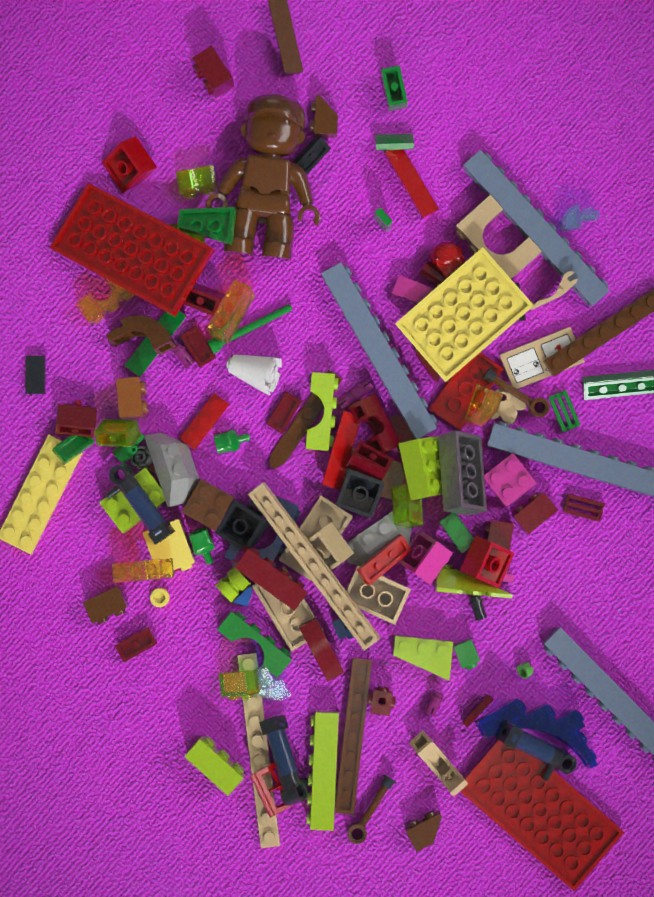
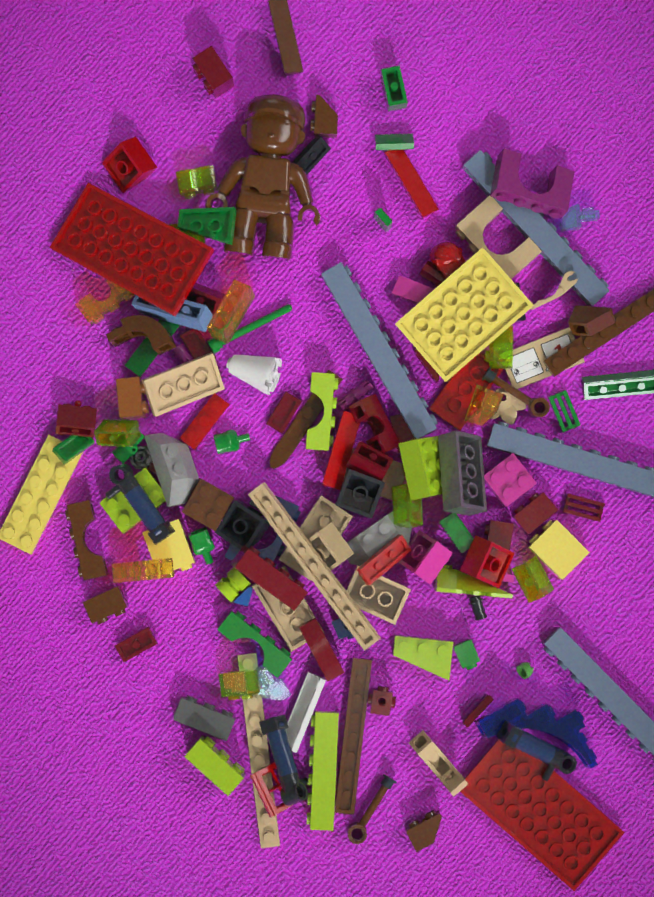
black tile [25,356,46,394] -> none
light yellow tile [150,588,170,607] -> none
magenta pin [424,691,444,717] -> none
none -> reddish brown arch [65,500,108,580]
none -> medium blue brick [132,295,213,332]
none -> tan plate [142,353,225,417]
none -> dark grey brick [173,695,236,741]
none -> white fence [285,672,326,753]
none -> clear neon green brick [485,326,514,369]
none -> magenta arch [490,148,575,219]
none -> clear neon green brick [512,555,554,603]
none -> light yellow brick [528,520,590,580]
none -> reddish brown slope [568,305,615,336]

